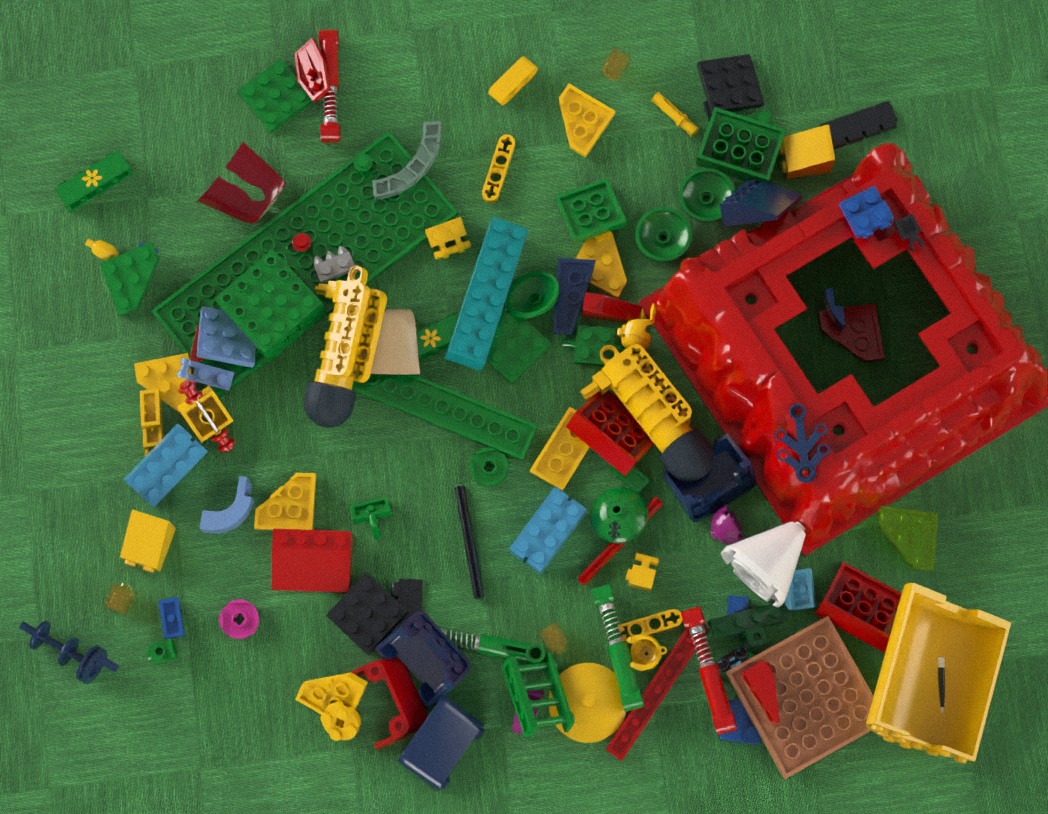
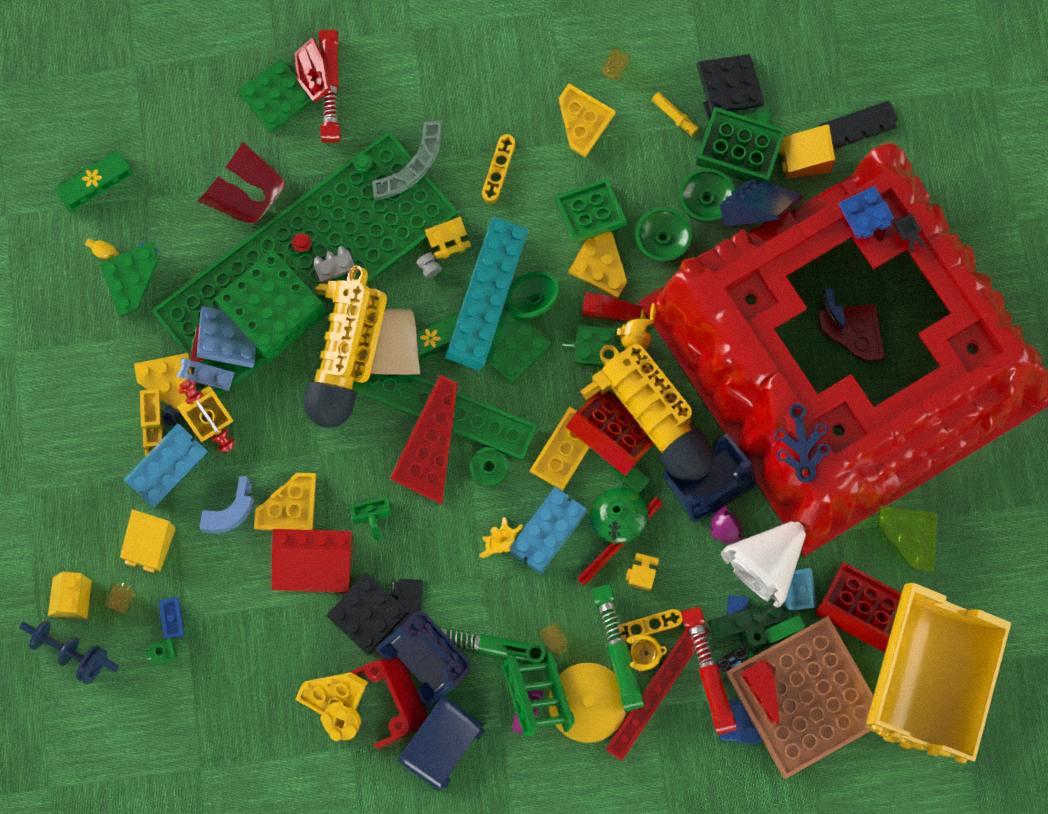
dark pink plate [219,599,260,639] -> none
black axle [455,485,484,599] -> none
yellow beam [488,56,538,106] -> none
dark blue wing [553,258,596,335] -> none
black bar [937,657,945,713] -> none
none -> yellow slope [48,572,92,619]
none -> dark blue plate [162,405,182,426]
none -> red wing [390,375,458,504]
none -> light grey wheel [416,252,442,279]
none -> yellow piece [479,517,523,558]
none -> green slope [765,615,805,644]

